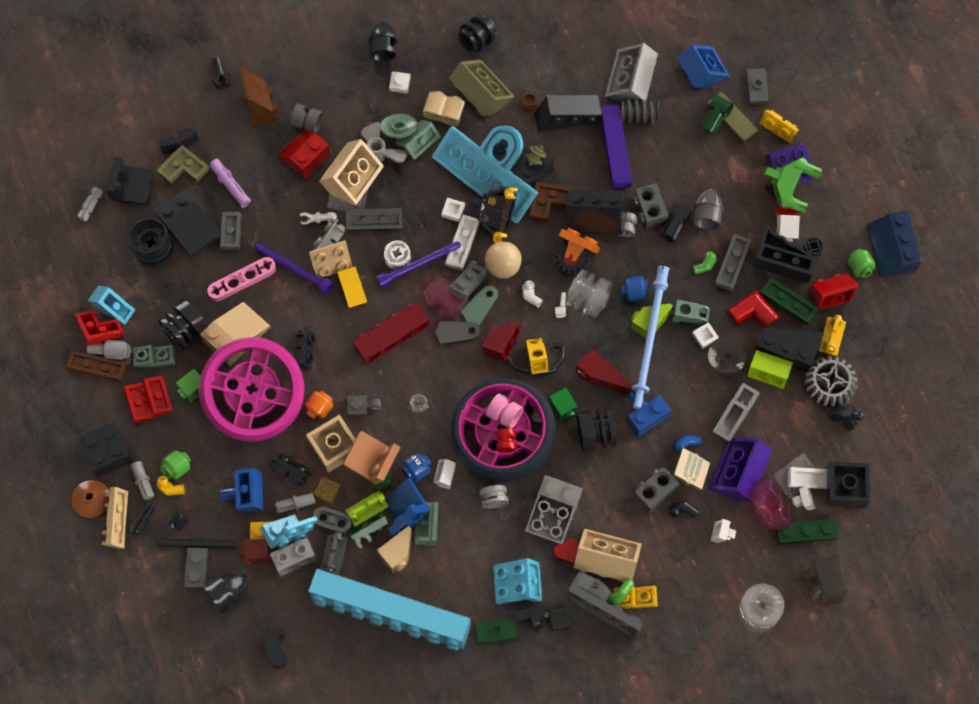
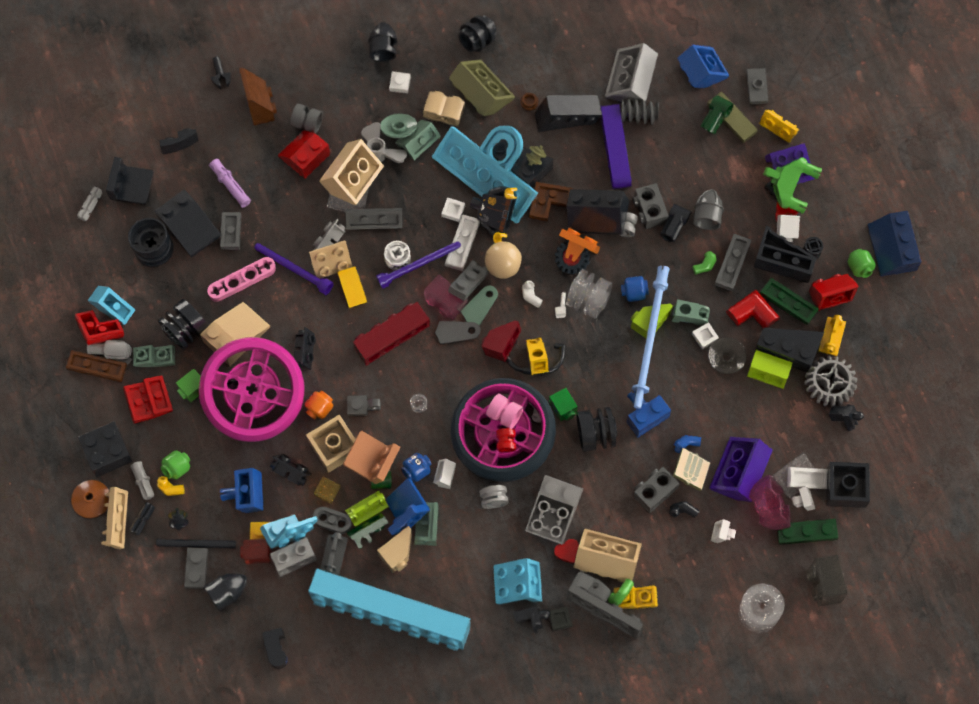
olive plate [157,145,210,184] -> none
light grey axle [276,492,315,513] -> none
white piece [300,212,337,224] -> none
dark green plate [476,618,518,644] -> none
dark red slope [576,349,633,394] -> none
light grey slope [713,383,760,442] -> none

